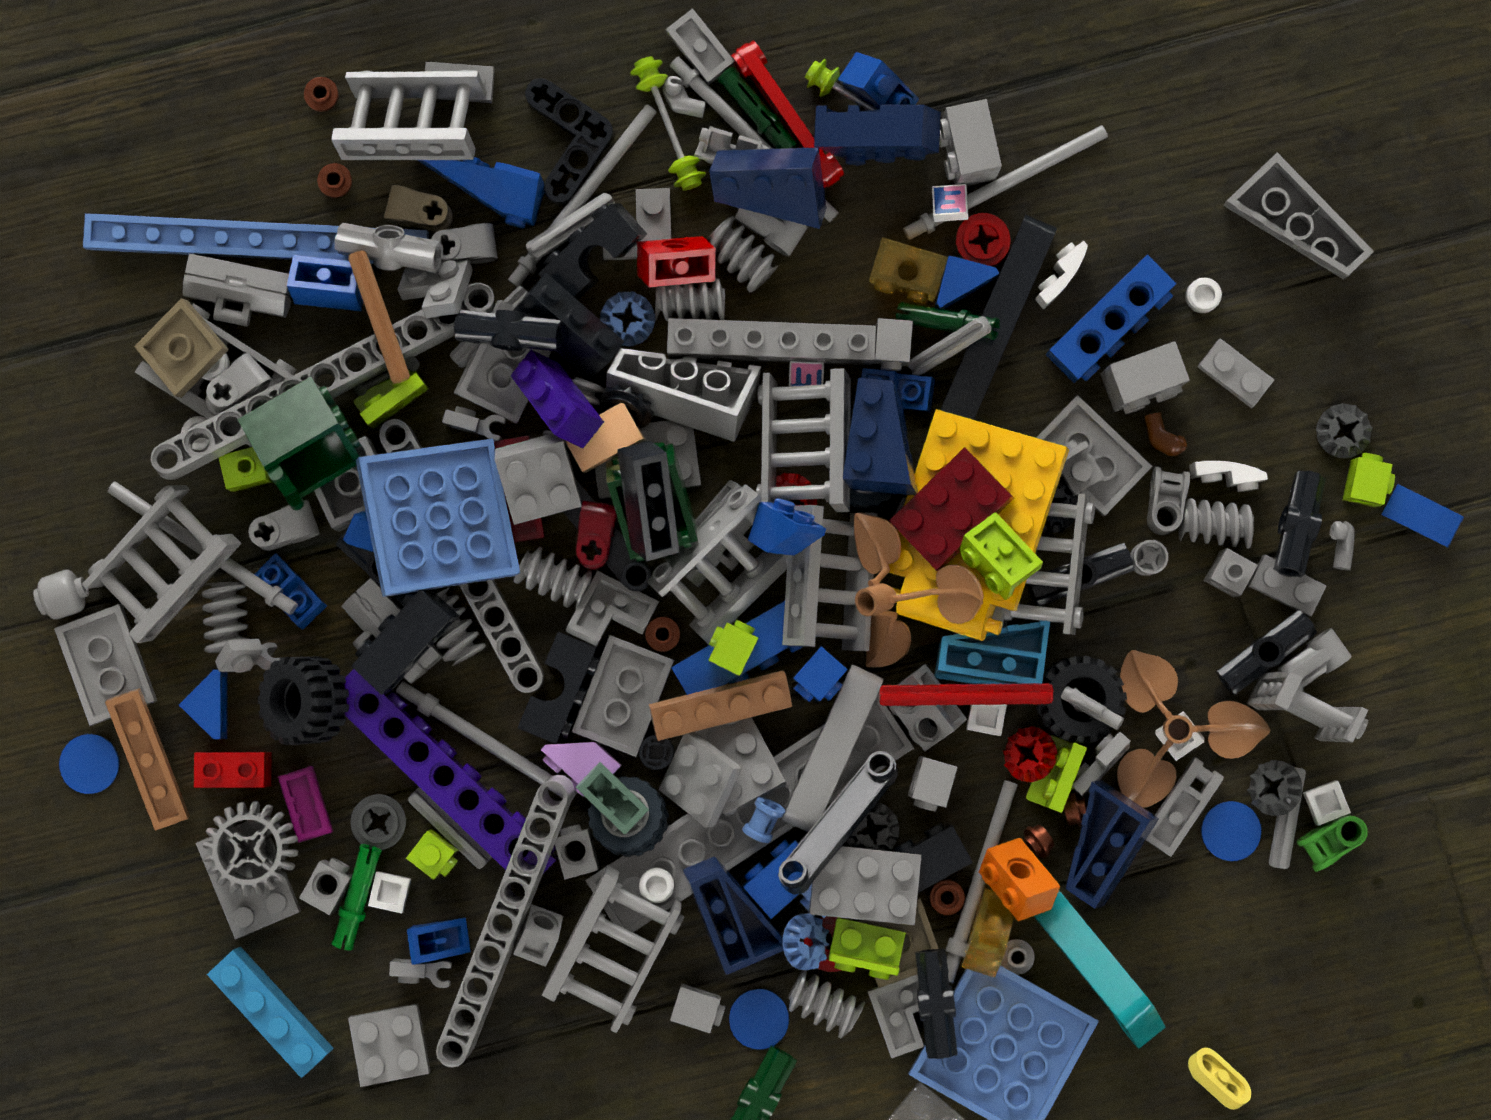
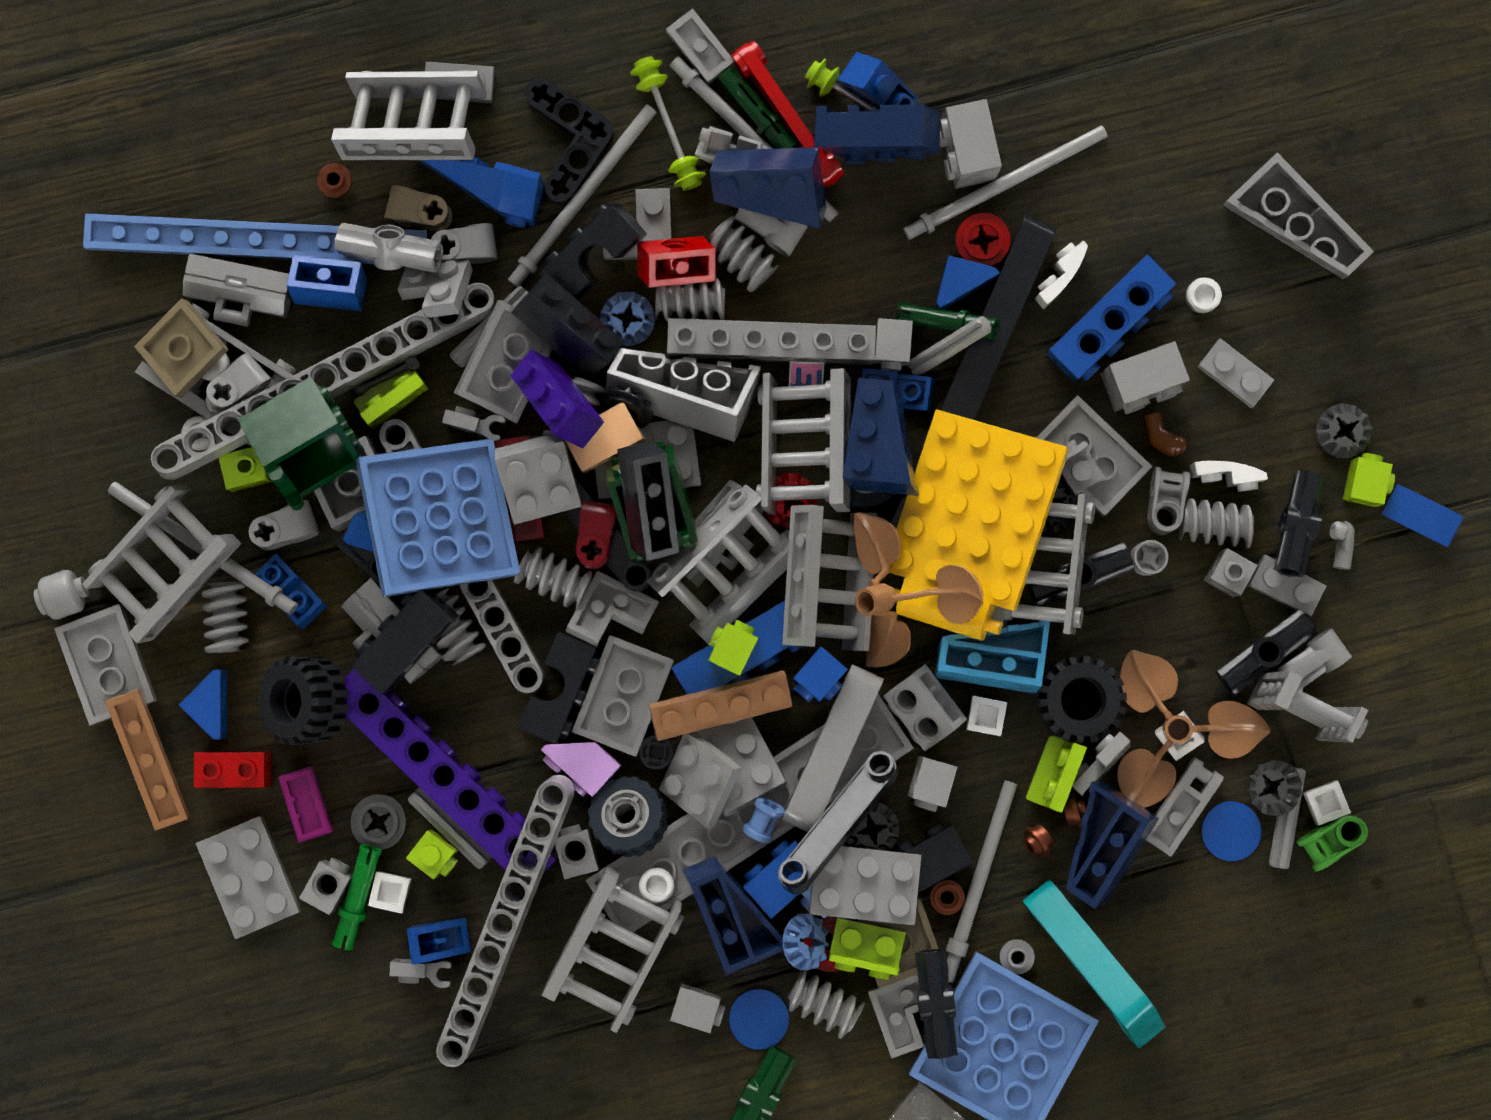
blue piece [59,734,120,794] -> none
light grey gear [202,801,298,897] -> none
dark azure brick [207,947,334,1078] -> none
light grey plate [215,639,280,673] -> none
copper plate [304,77,339,112] -> none
light grey plate [348,1003,431,1087] -> none
medium nougat axle [349,251,410,384] -> none
light grey bar [396,681,577,800] -> none
black piece [454,310,564,352] -> none
light grey brick [513,904,563,967] -> none
light grey axle [526,193,615,260] -> none
sand green slope [576,762,649,835] -> none
copper plate [645,617,680,652] -> none
light grey arm [663,76,706,118] -> none
blue slope [748,498,826,556] -> none
clear yellow brick [869,237,948,304] -> none
red axle [879,683,1053,706] -> none
dark red plate [889,447,1015,571] -> none
tile [932,184,968,222] -> none
lime bracket [960,512,1043,600] -> none
clear yellow brick [961,888,1014,978] -> none
orange brick [979,838,1060,921] -> none
red gear [1002,726,1057,782] -> none
light grey piece [1061,686,1124,730] -> none
light yellow plate [1188,1048,1251,1110] -> none

